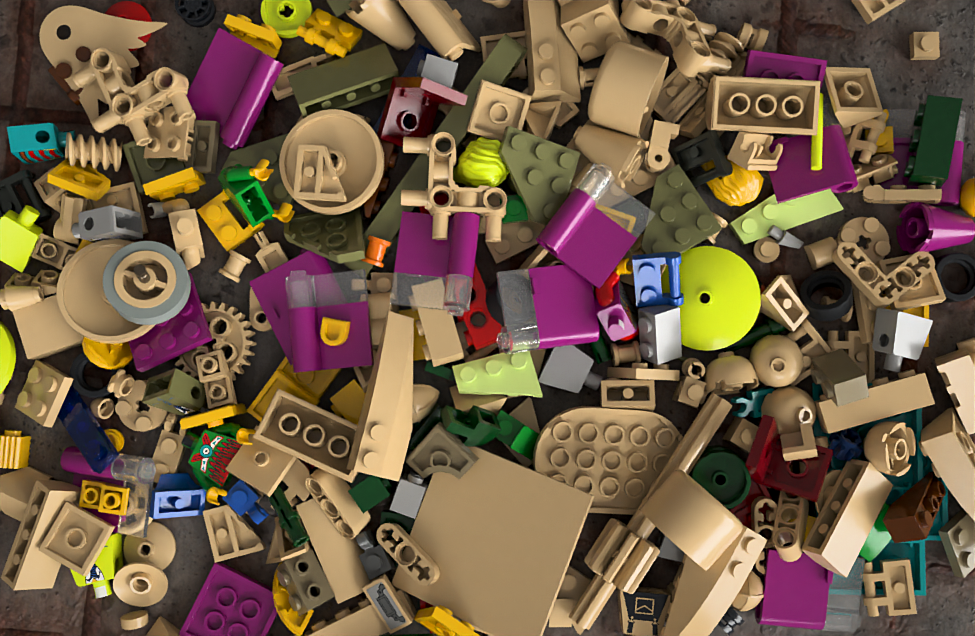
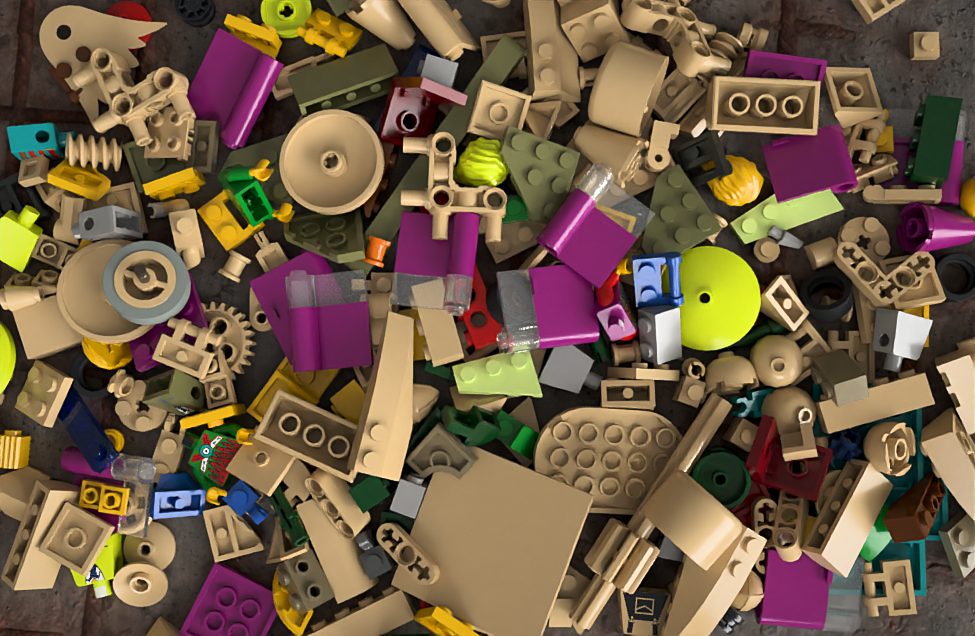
tan hinge [90,397,115,419] -> none
tan tile [120,610,149,630] -> none
tan wing [293,144,347,202] -> none
yellow tile [320,317,351,346] -> none
slope [362,573,413,634] -> none
tan hinge [727,131,783,171] -> none
neon yellow bar [811,93,824,170] -> none
none -> tan plate [18,155,50,188]
none -> tan plate [152,317,222,379]

